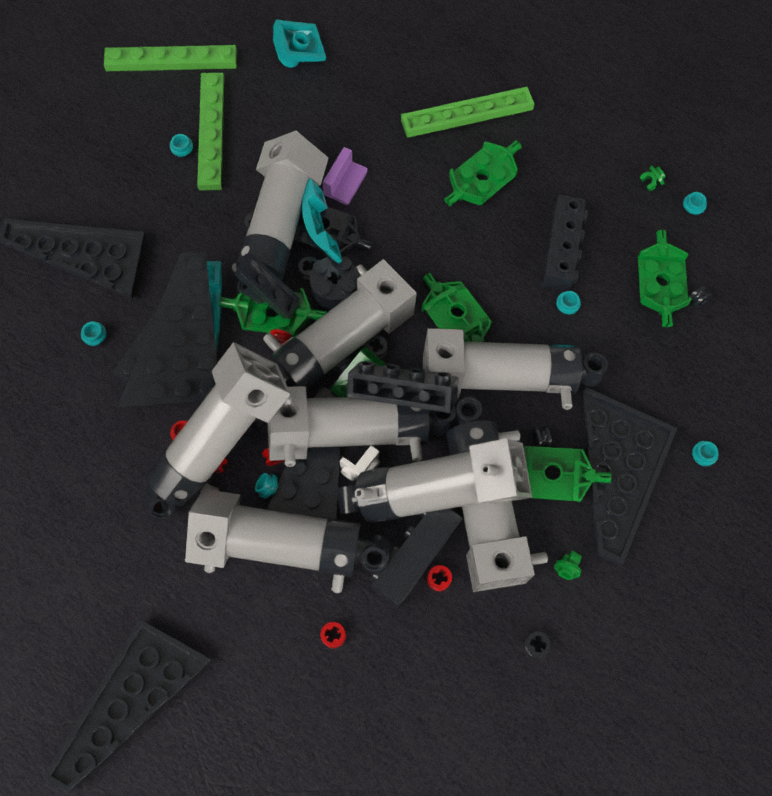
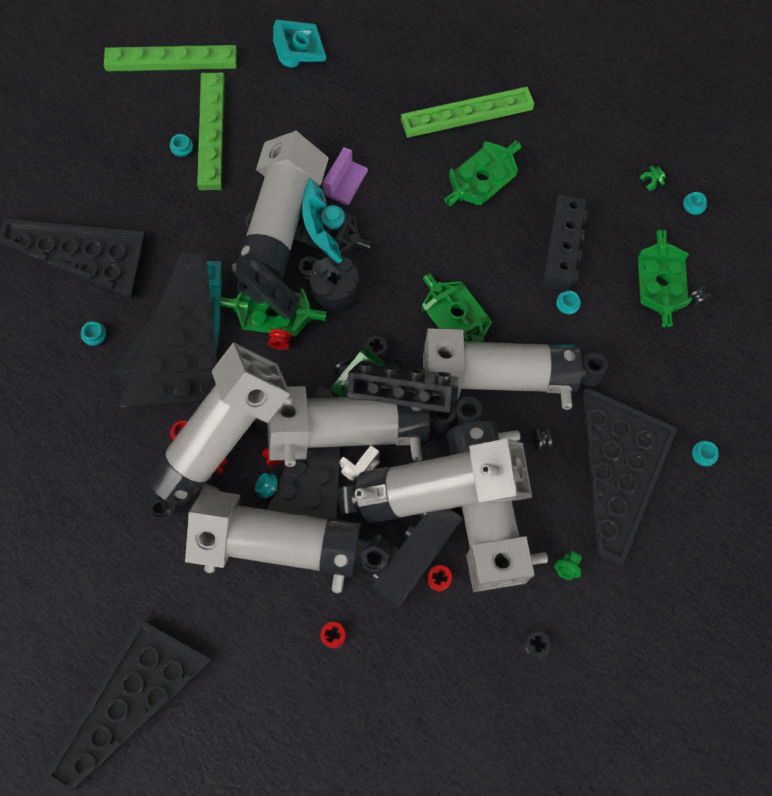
light grey piece [263,259,416,391] -> none
green plate [524,446,611,503] -> none
none -> teal plate [321,206,345,229]

